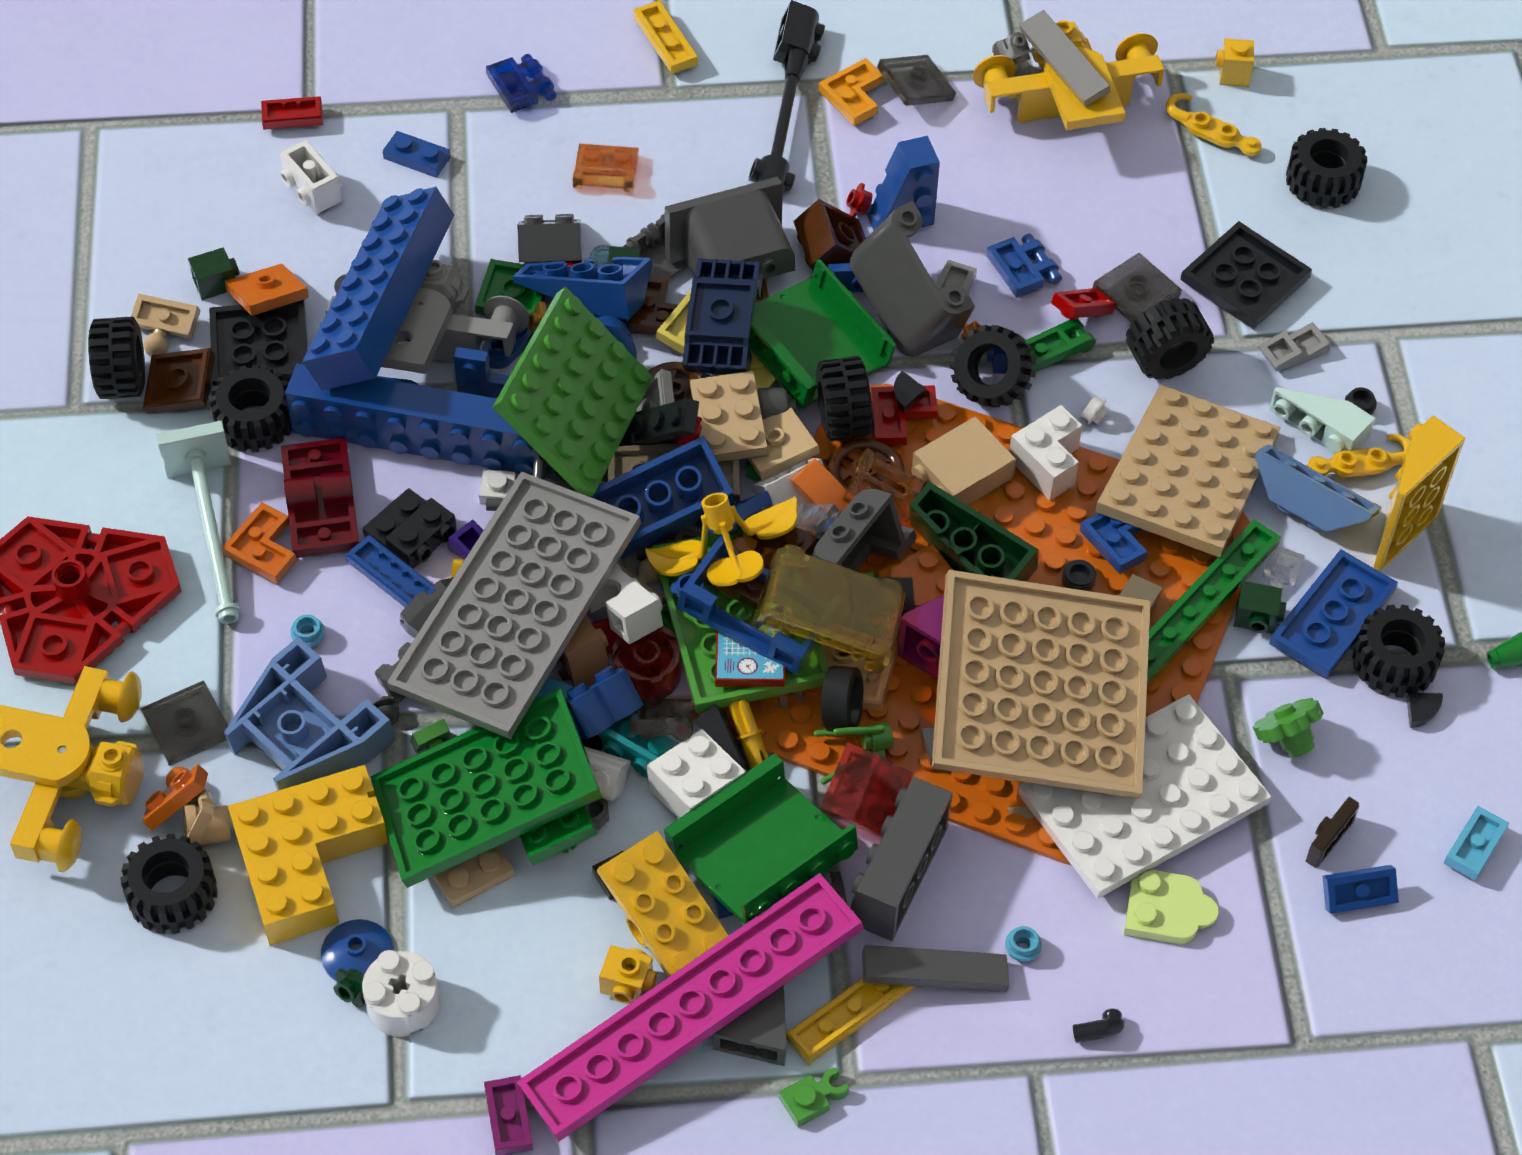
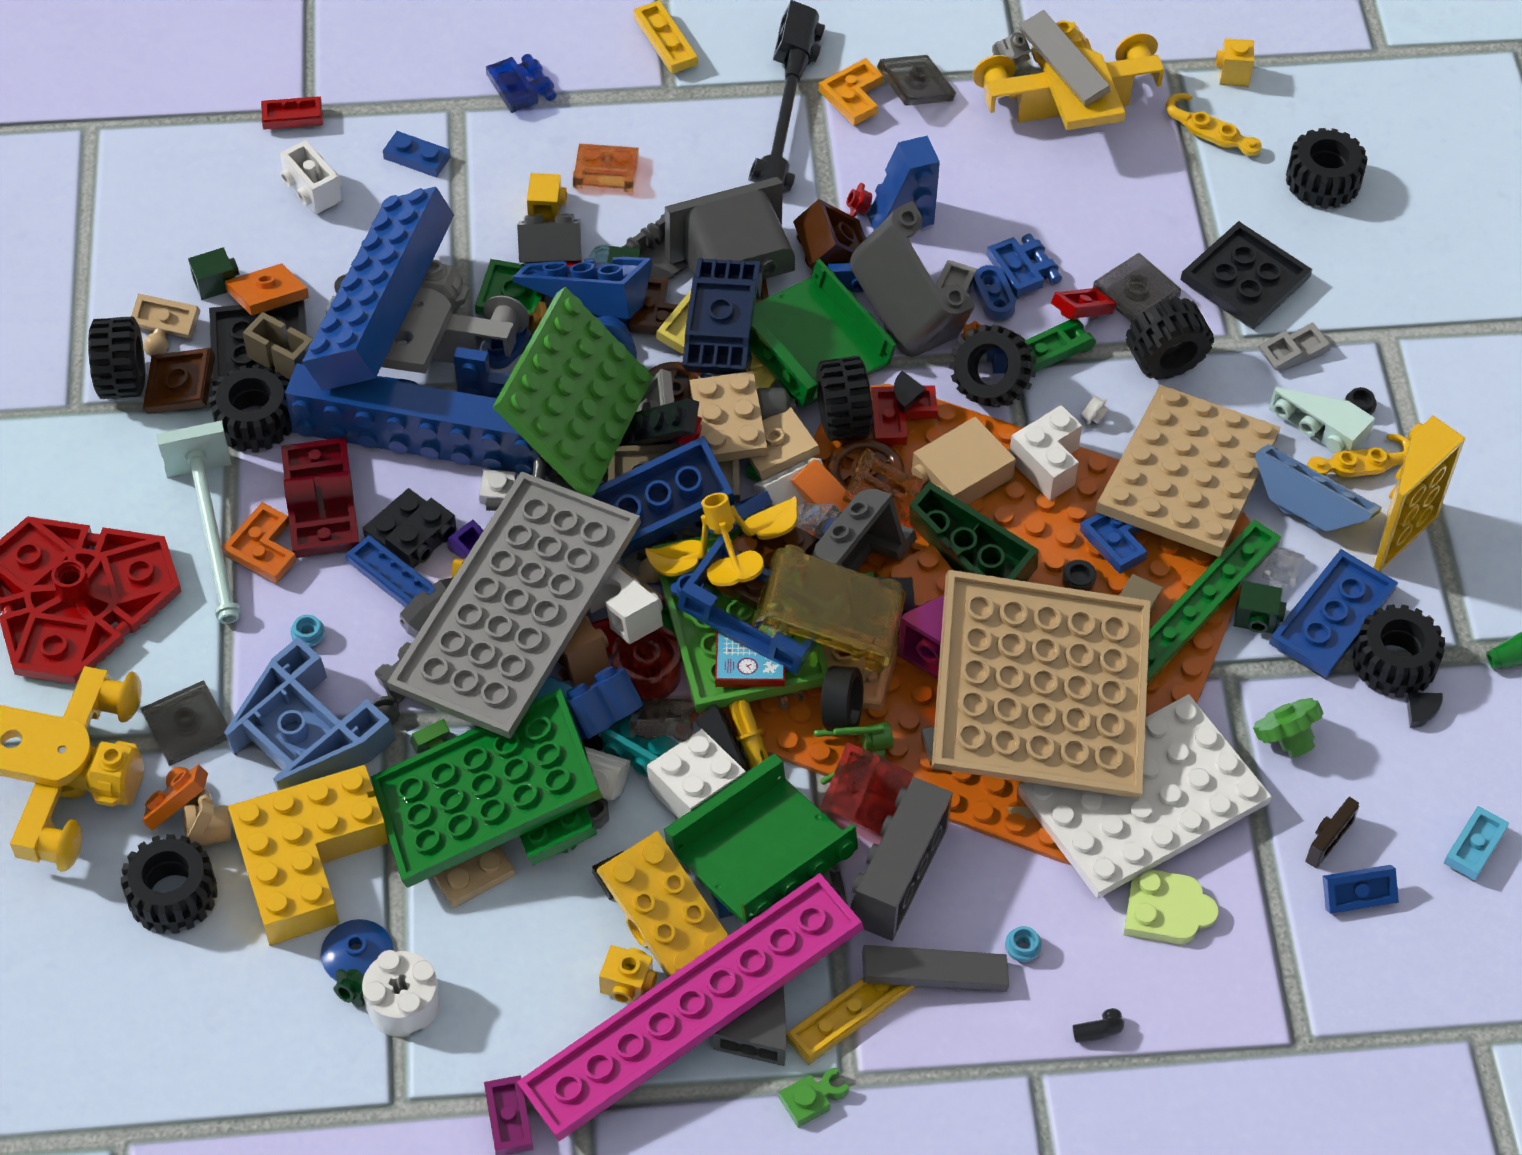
none -> dark tan piece [243,312,313,380]
none -> yellow brick [527,173,567,220]
none -> blue plate [973,265,1016,320]

